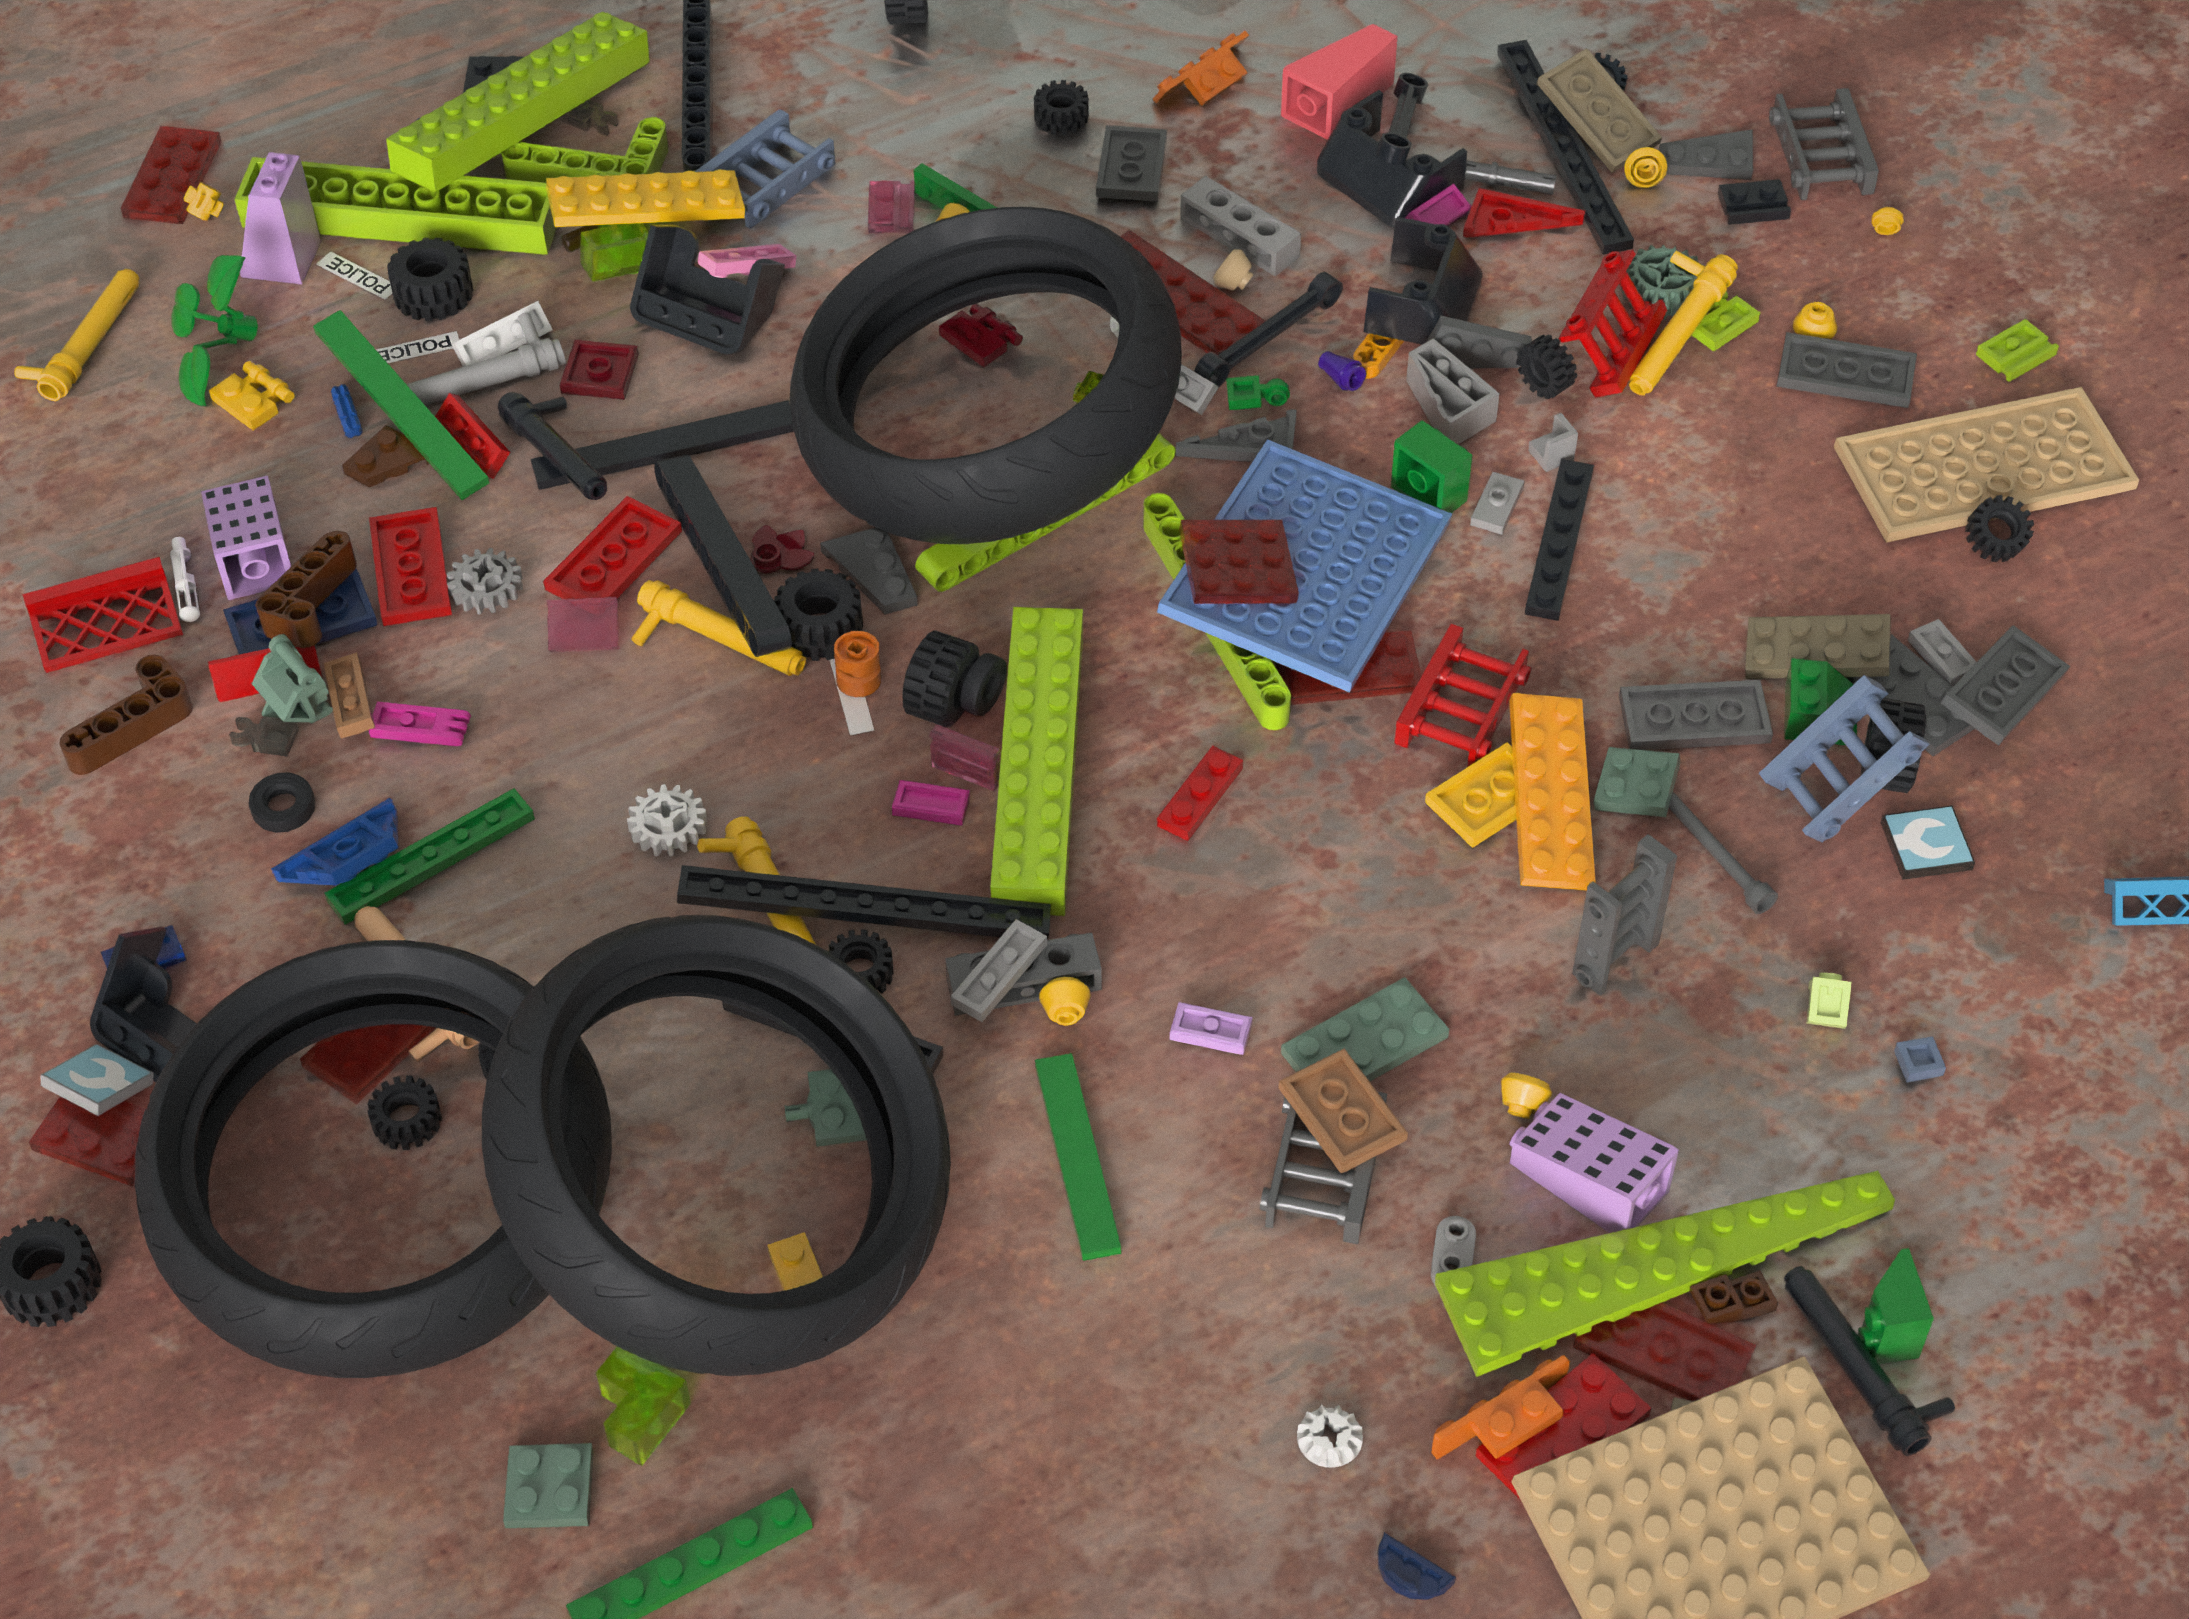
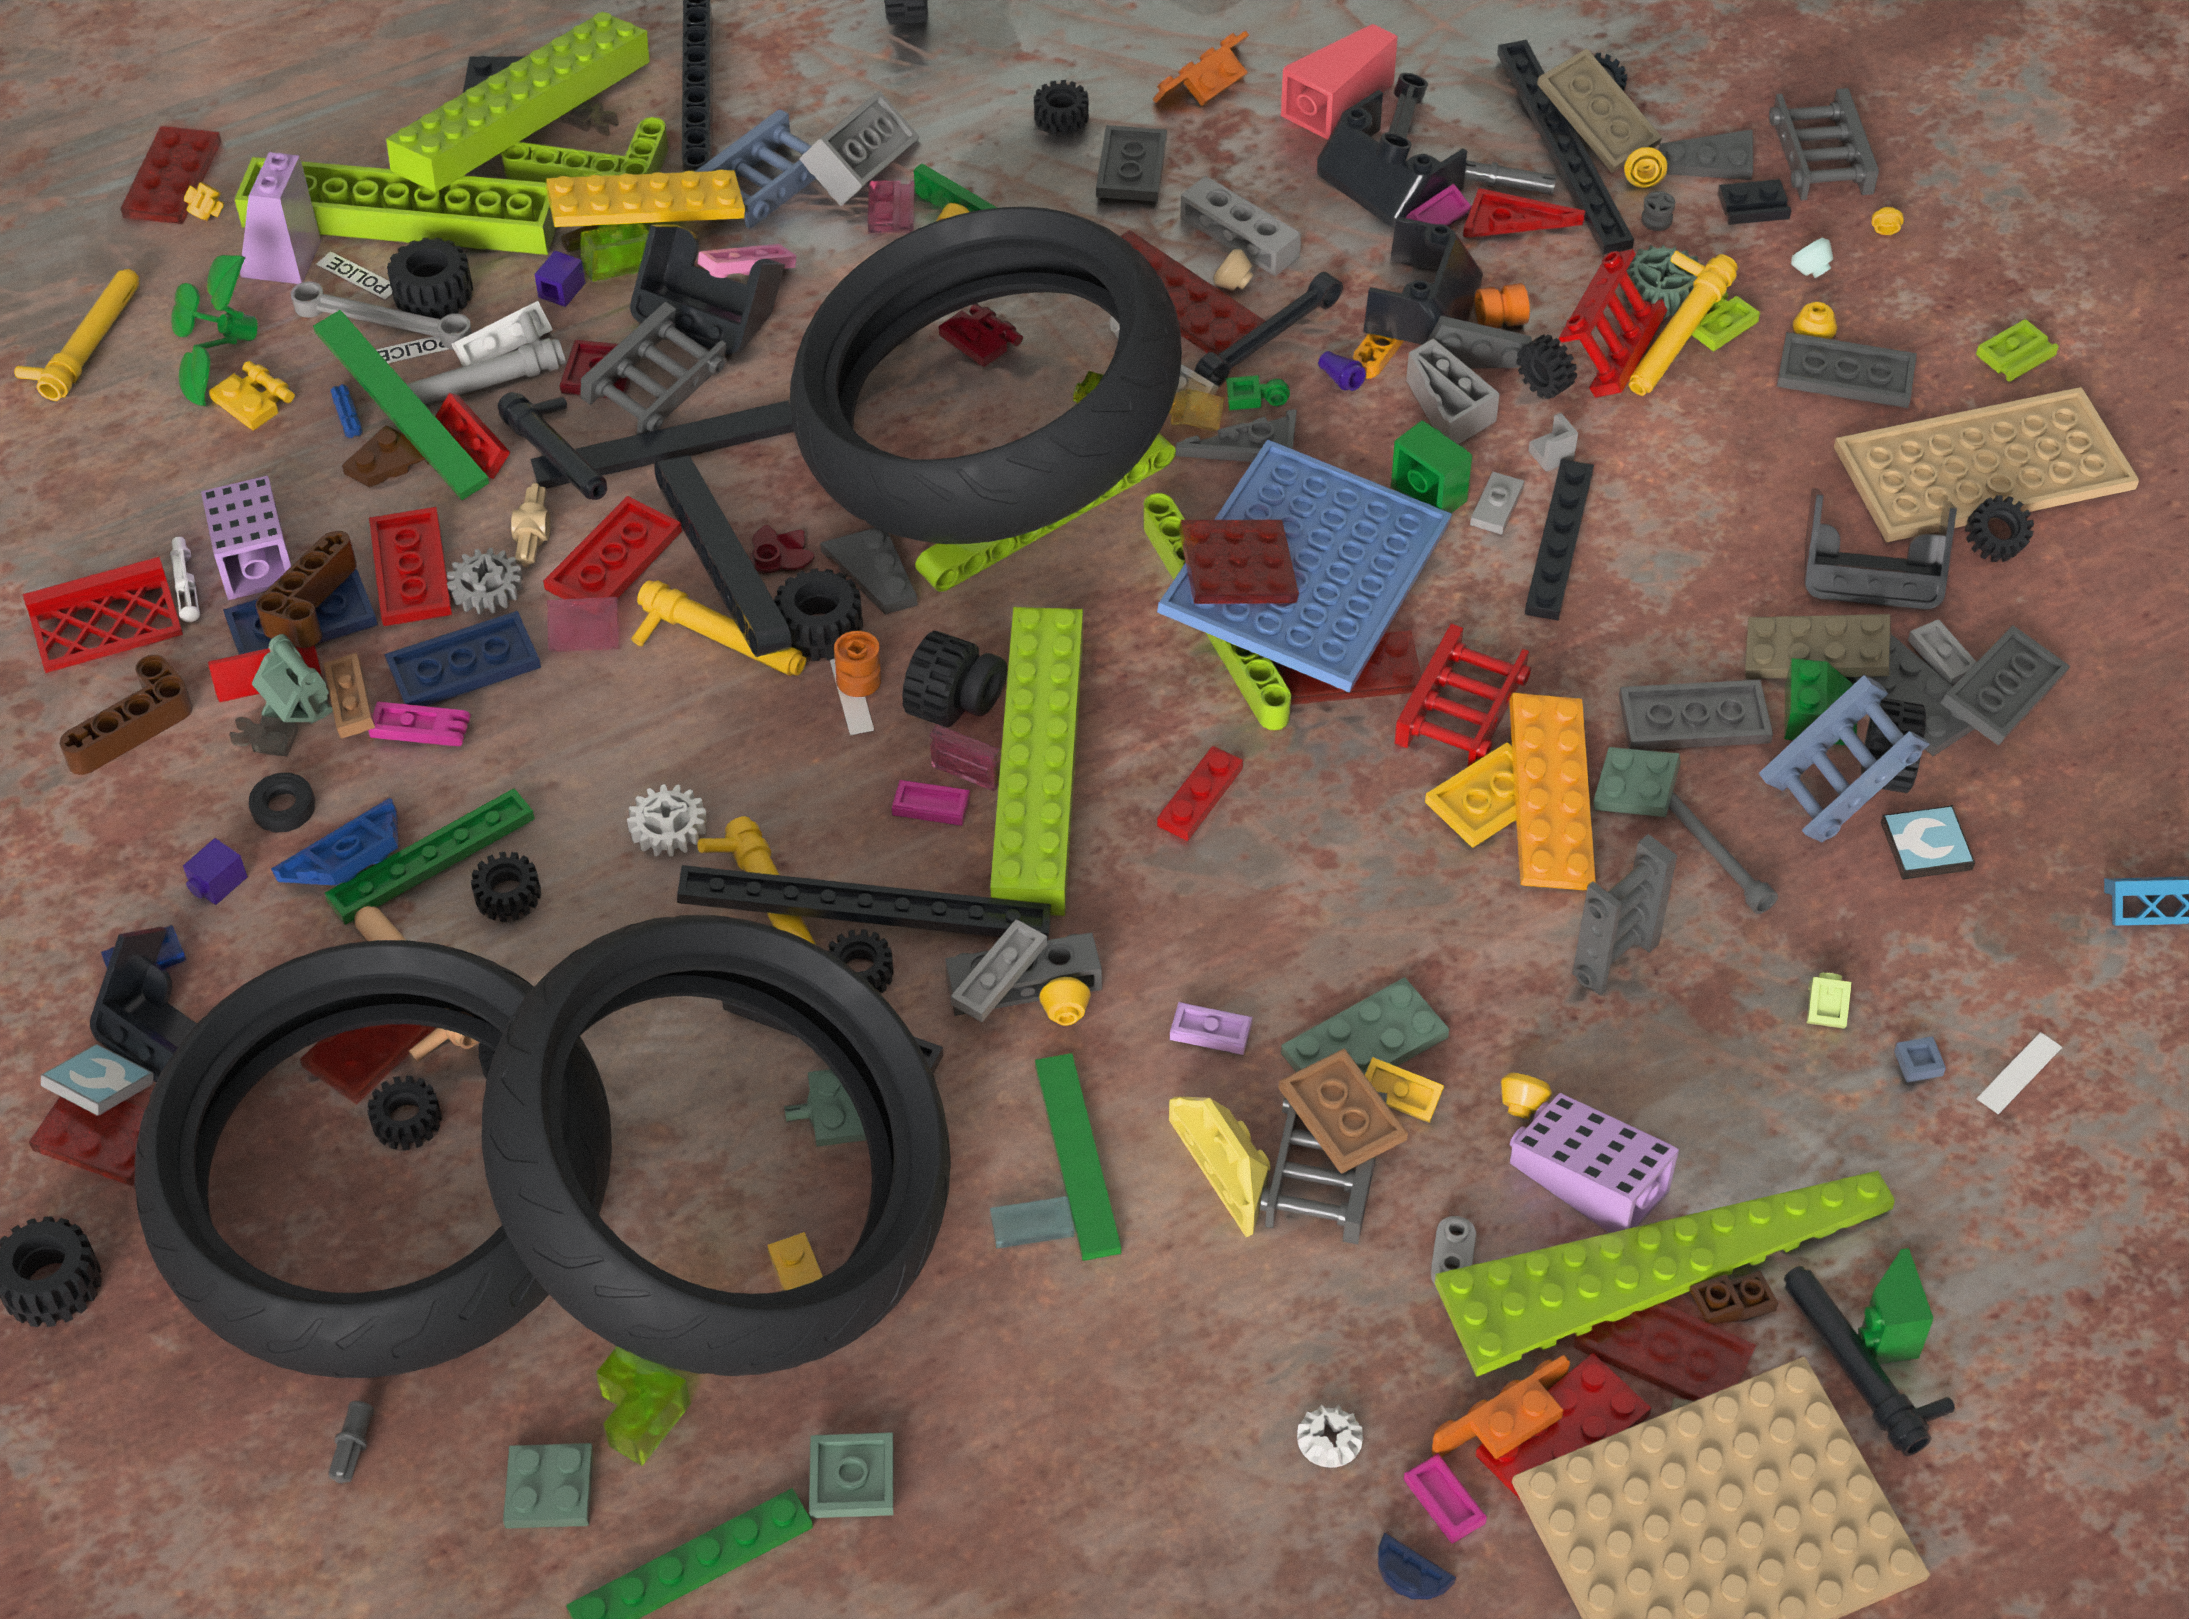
none -> dark purple brick [183,838,248,905]
none -> light grey piece [291,281,472,350]
none -> dark grey axle [328,1401,374,1484]
none -> dark blue plate [384,611,541,706]
none -> black tyre [471,852,541,922]
none -> tan axle [511,483,550,568]
none -> dark purple brick [534,250,586,307]
none -> dark grey fence [580,302,726,435]
none -> light grey slope [799,91,920,206]
none -> sand green plate [809,1432,894,1518]
none -> clear light blue tile [990,1196,1074,1249]
none -> light yellow wedge [1169,1097,1271,1237]
none -> clear yellow bracket [1170,388,1224,431]
none -> yellow plate [1365,1057,1444,1123]
none -> dark pink tile [1404,1454,1487,1544]
none -> orange wheel [1475,283,1530,328]
none -> dark grey wheel [1641,191,1675,231]
none -> light aqua cone [1791,237,1833,278]
none -> black windscreen [1804,488,1957,609]
none -> white sticker [1976,1032,2063,1114]

